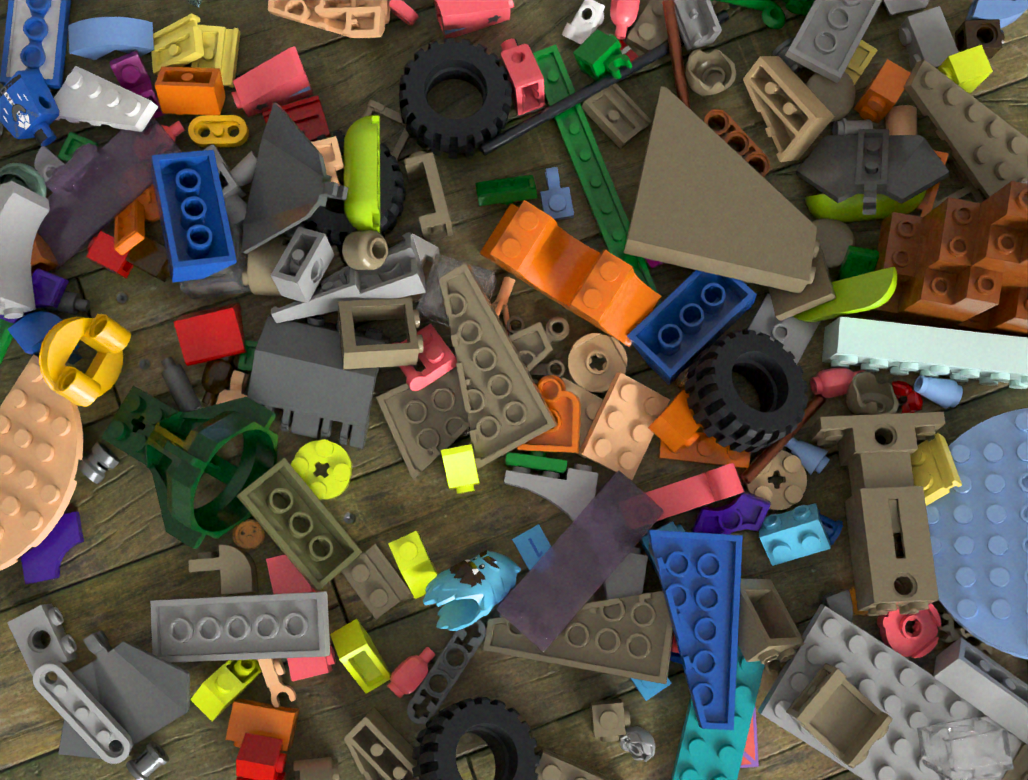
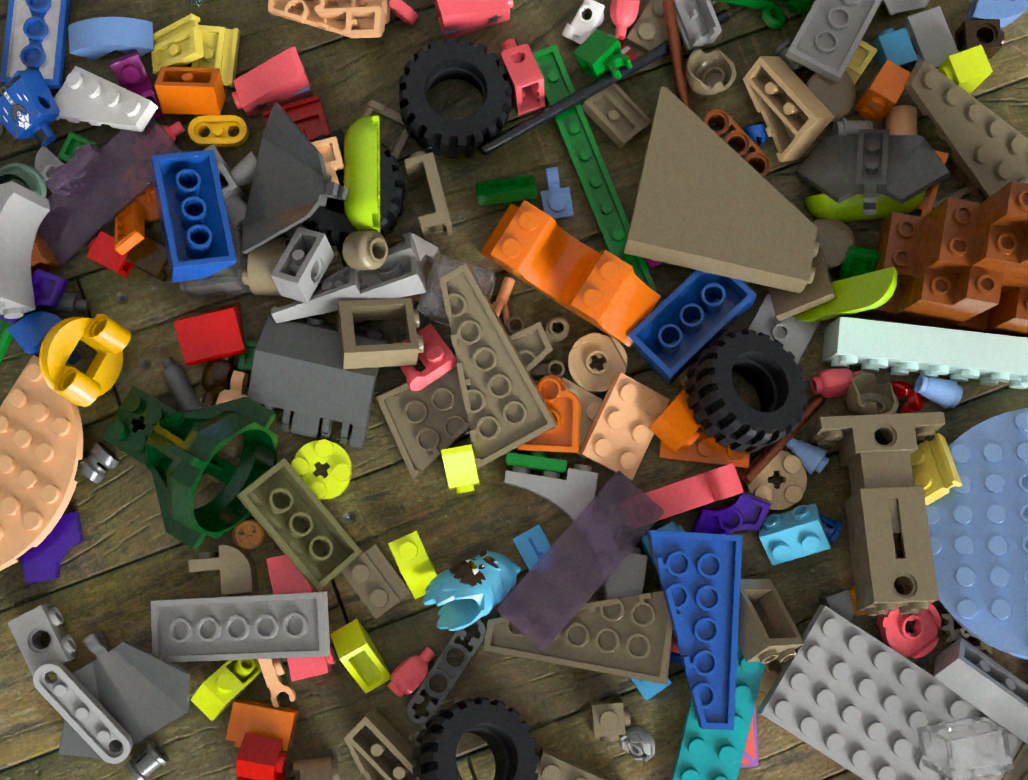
dark tan panel [786,663,893,768] -> none
none -> blue hinge [744,124,768,146]
none -> dark azure brick [872,28,918,71]

